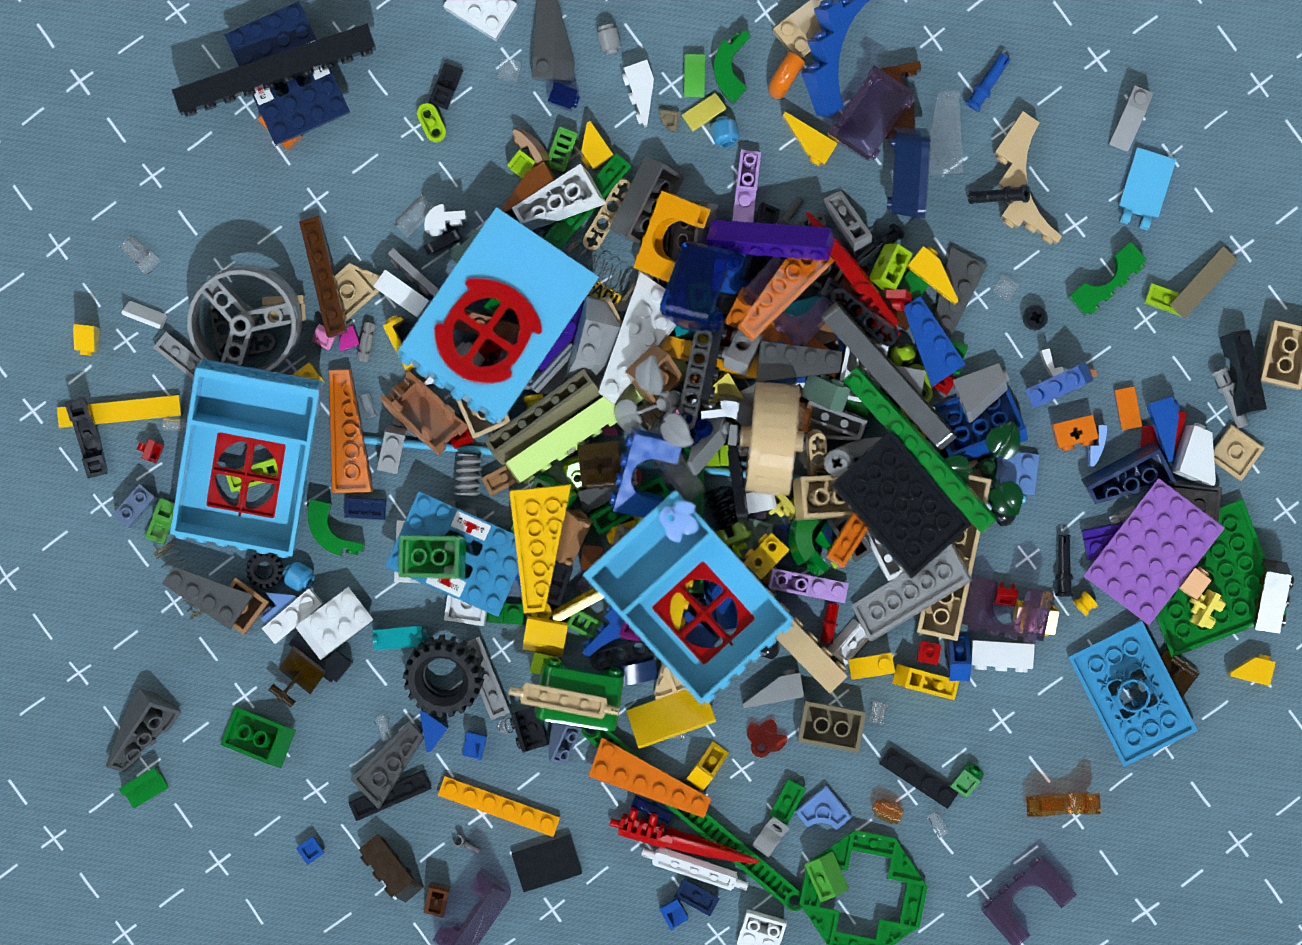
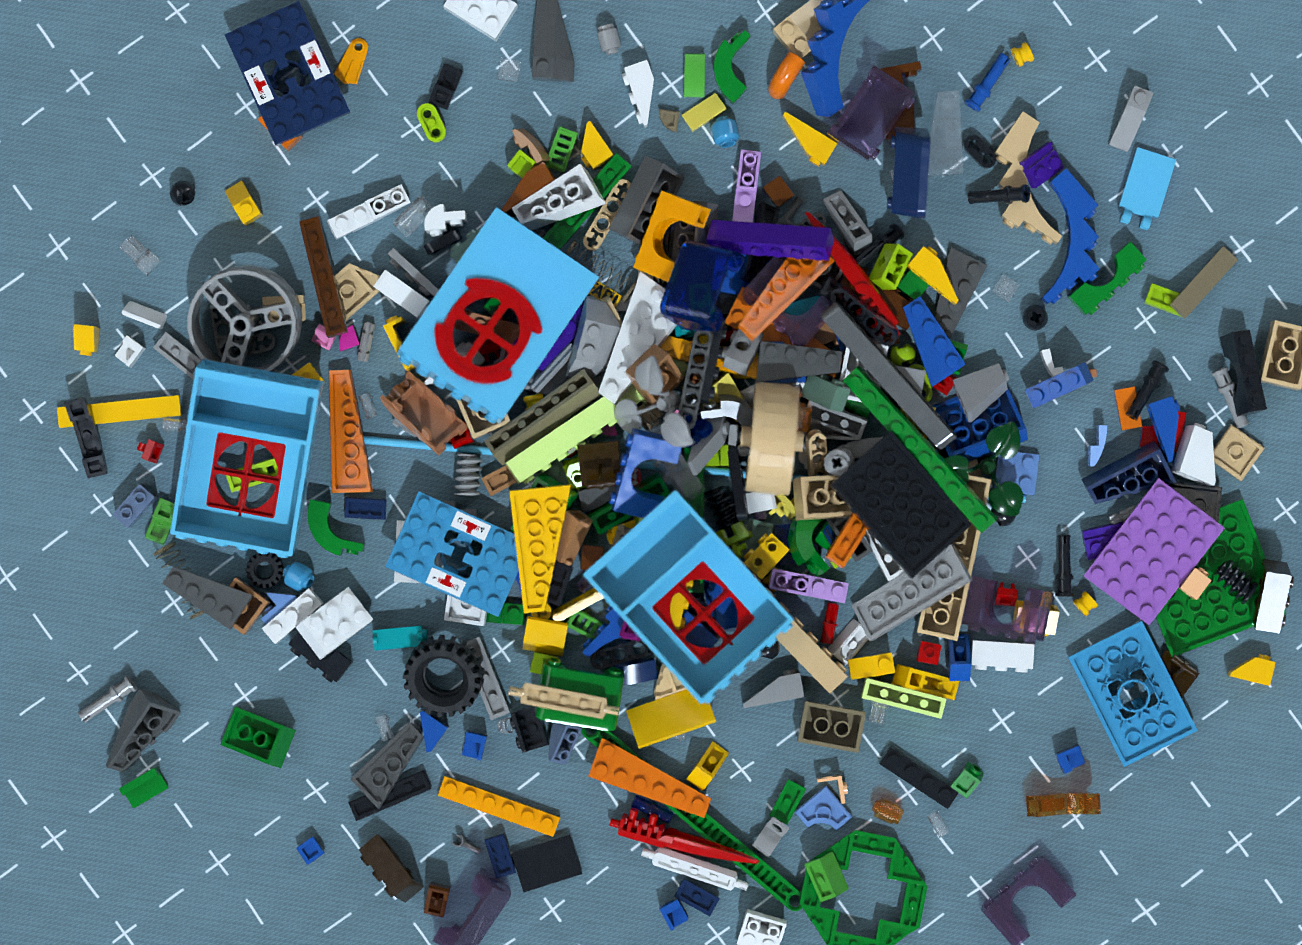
black brick [172,23,376,117] -> none
dark brown plate [268,646,326,708] -> none
light grey brick [377,425,407,474] -> none
green slope [398,536,466,579] -> none
clear blue brick [548,82,580,112] -> none
light blue plate [659,501,698,542] -> none
clear red plate [747,719,788,758] -> none
red tile [886,290,912,311] -> none
orange brick [1051,415,1099,451] -> none
light yellow hips [1189,589,1226,629] -> none
none -> light grey pin [78,675,137,723]
none -> white panel [115,335,146,368]
none -> black piece [169,180,195,206]
none -> yellow slope [225,181,263,226]
none -> white slope [327,184,411,239]
none -> light orange piece [334,38,368,84]
none -> dark blue plate [484,833,516,879]
none -> reddish brown panel [763,176,794,208]
none -> light nougat bracket [816,775,848,804]
none -> yellowish green brick [860,678,946,719]
none -> black beam [963,135,997,169]
none -> yellow wheel [1011,42,1034,67]
none -> dark purple plate [1019,142,1064,188]
none -> blue arch [1041,168,1100,304]
none -> blue panel [1055,744,1085,774]
none -> black pin [1126,360,1169,421]
none -> black piece [1212,559,1257,604]

